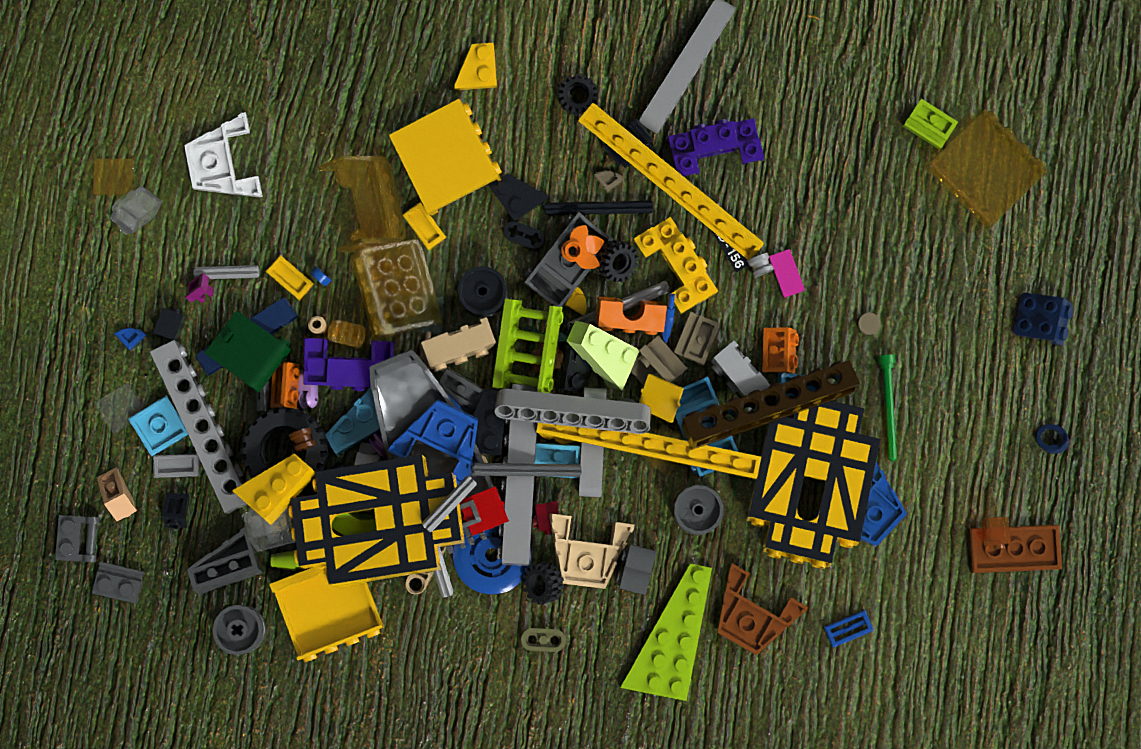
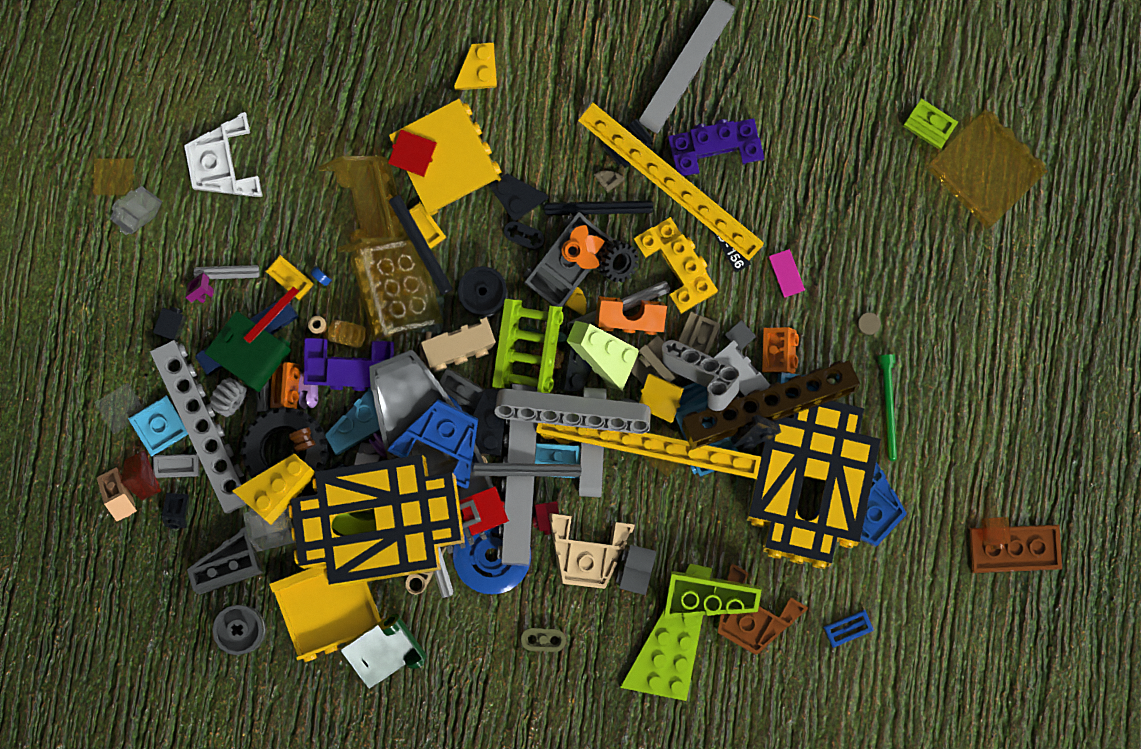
dark grey plate [55,515,99,562] -> none
dark grey plate [92,562,145,604] -> none
blue tile [114,328,147,350] -> none
lime cone [271,550,304,572] -> none
light grey axle [422,476,477,532] -> none
black tyre [522,561,564,605] -> none
black tyre [558,74,598,116] -> none
blue hand [662,294,675,343] -> none
dark grey wheel [673,485,724,535] -> none
light grey wheel [747,253,774,278] -> none
dark blue bracket [1013,292,1073,347] -> none
dark blue piece [1036,424,1069,454] -> none
none -> clear red slope [121,451,161,500]
none -> light grey gear [210,377,246,417]
none -> red sticker [244,286,299,343]
none -> door [340,614,427,689]
none -> red piece [388,129,437,177]
none -> black axle [389,195,453,295]
none -> light grey beam [662,340,739,411]
none -> lime wedge [664,571,762,619]
none -> dark grey tile [725,320,756,351]
none -> black wing [731,415,781,451]

